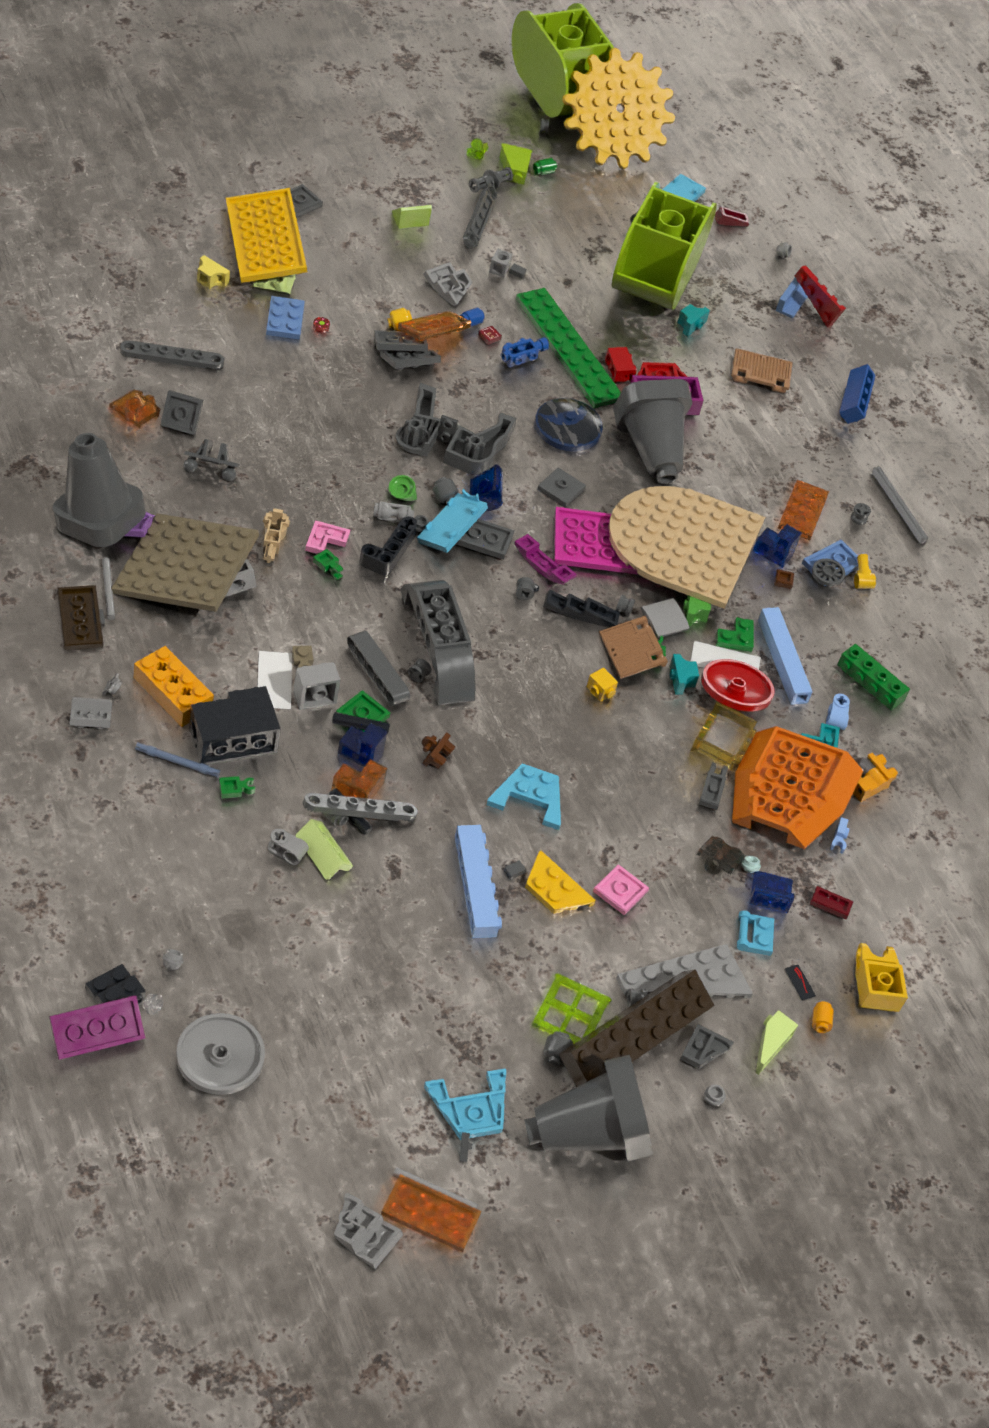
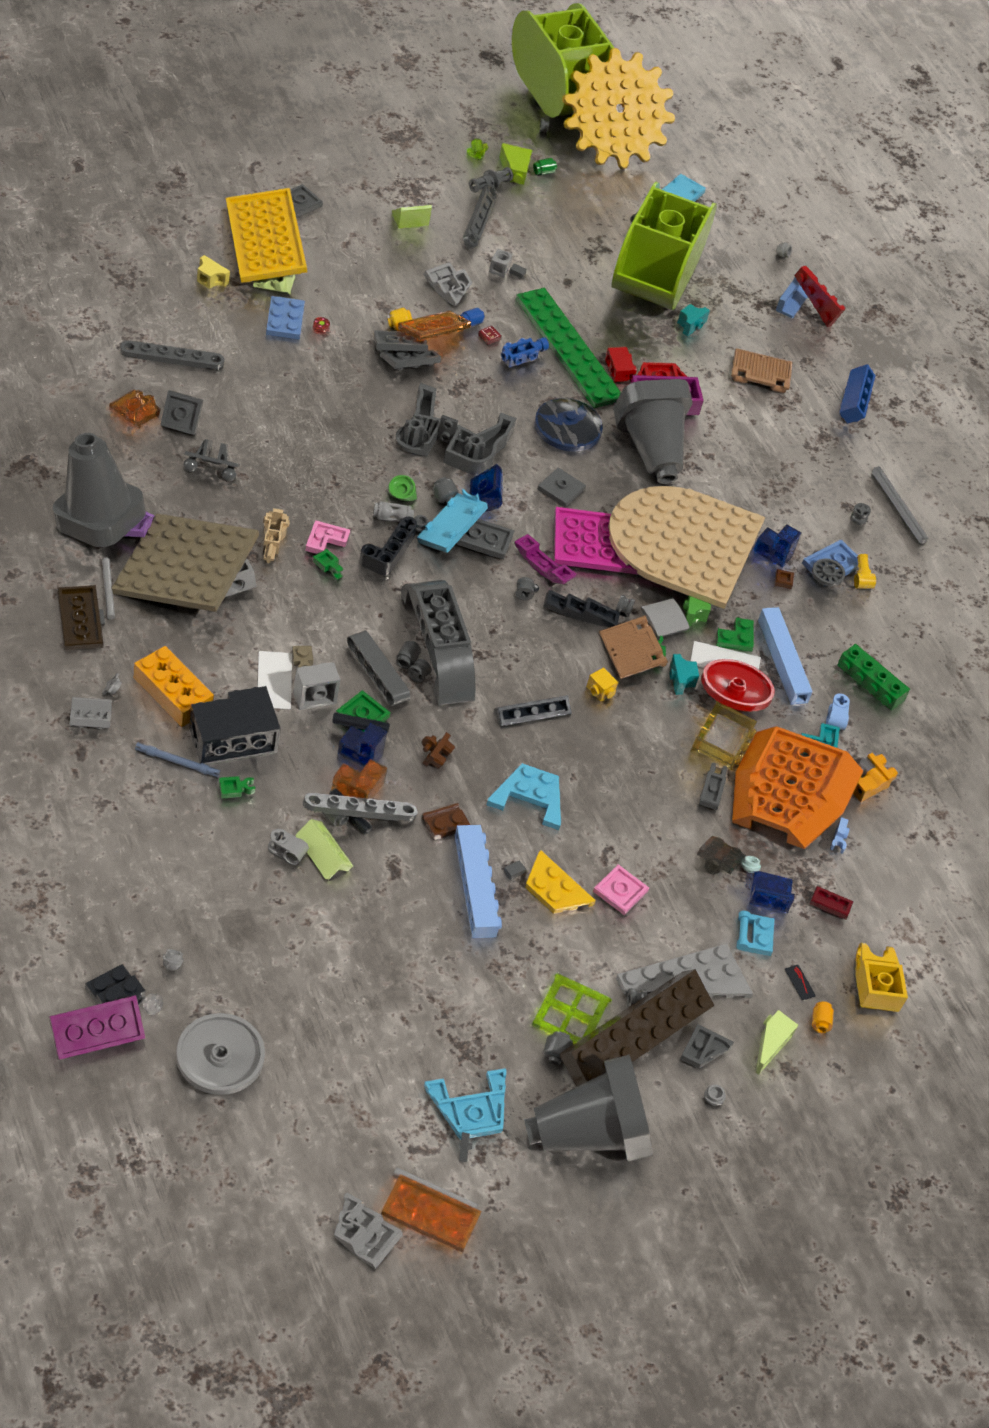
dark red slope [715,206,749,227] -> none
clear orange plate [777,479,829,541] -> none
none -> dark grey brick [396,641,421,669]
none -> reddish brown plate [422,803,470,840]
none -> slope [494,695,572,726]

